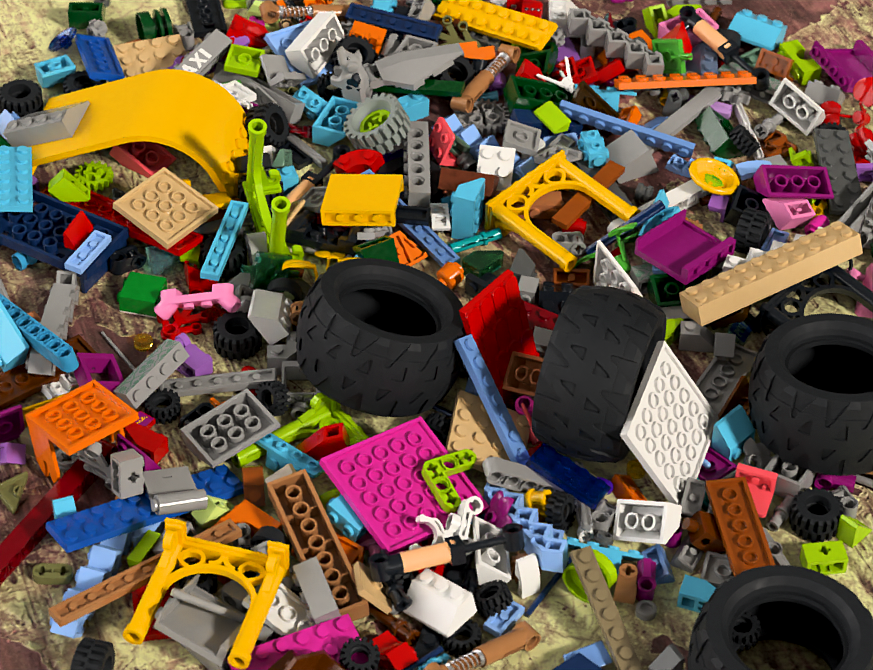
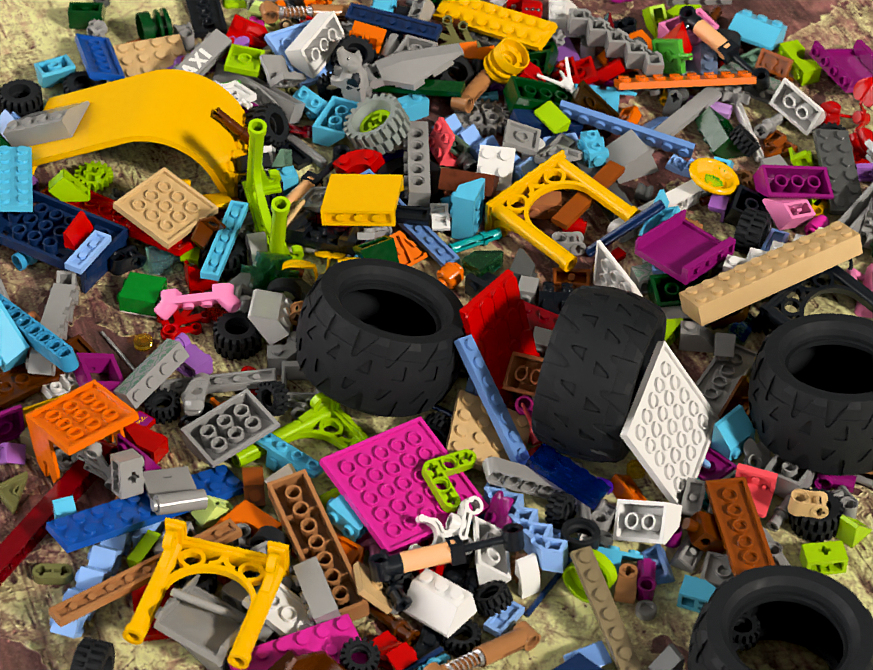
clear blue dish [49,27,77,52] -> none
coral slope [109,141,177,178] -> none
red slope [295,422,350,460] -> none
yellow piece [525,488,552,523] -> none
bright green plant [574,222,639,273] -> none
light blue slope [735,160,772,181] -> none
light grey slope [804,80,846,105] -> none
none -> light grey piece [181,373,211,416]
none -> reddish brown bracket [190,216,226,250]
none -> reddish brown pin [212,107,249,147]
none -> yellow wheel [483,38,530,84]
none -> black tyre [560,517,601,553]
none -> tan piece [787,489,829,519]

